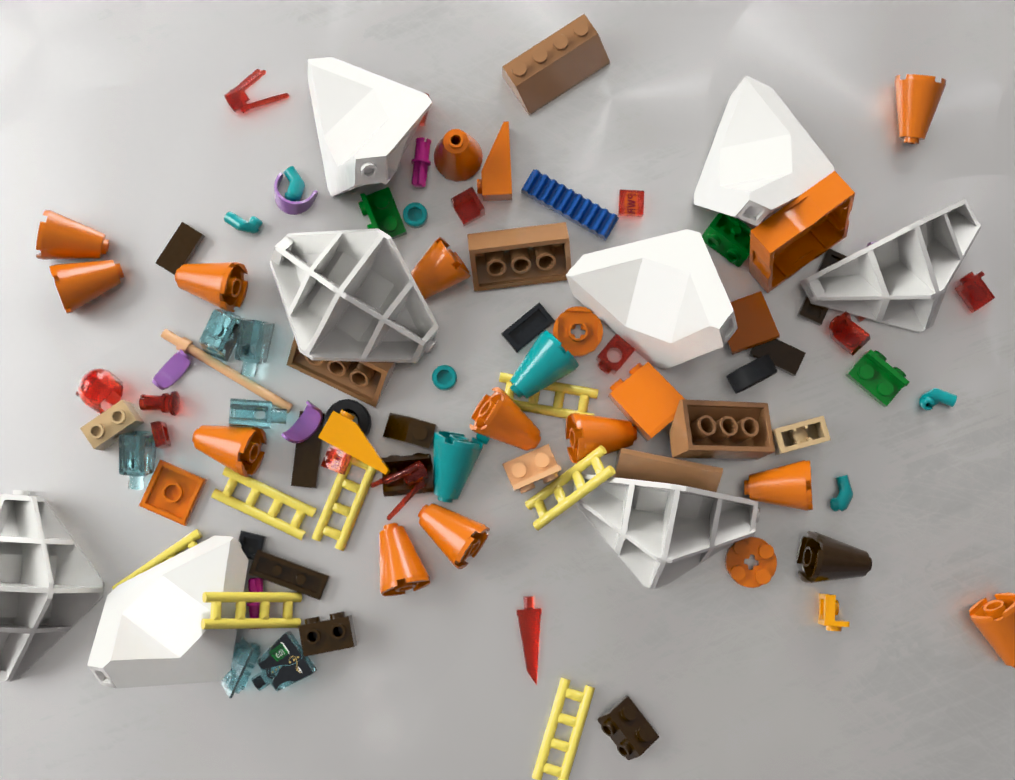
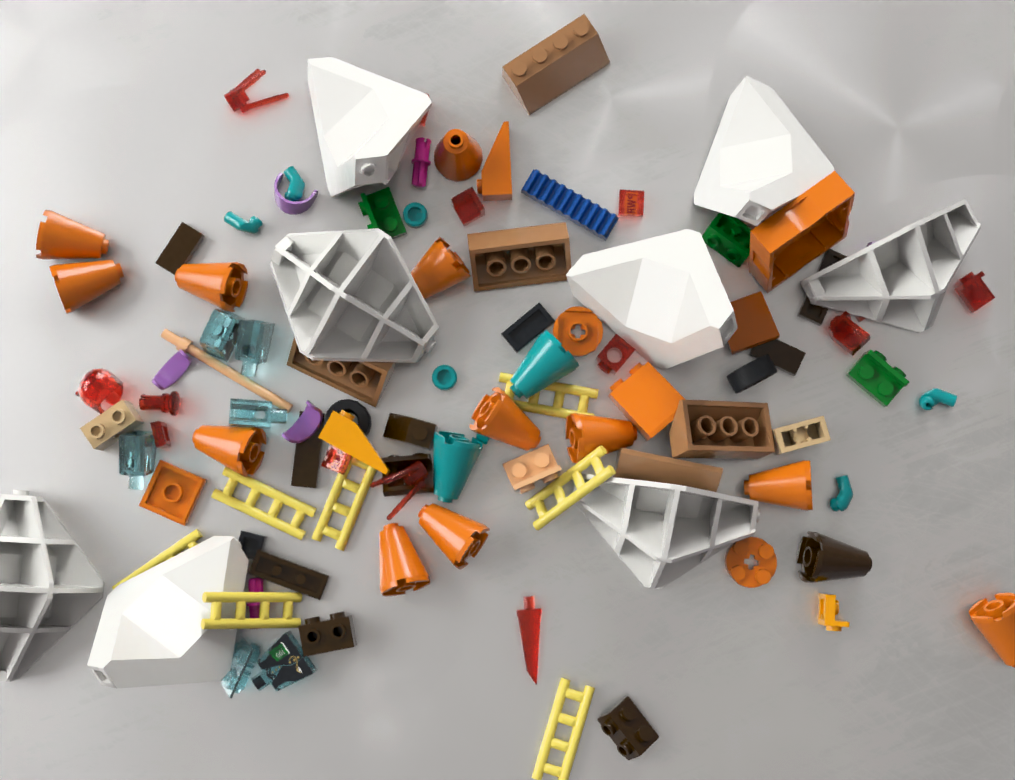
orange cone [895,74,946,144] -> none

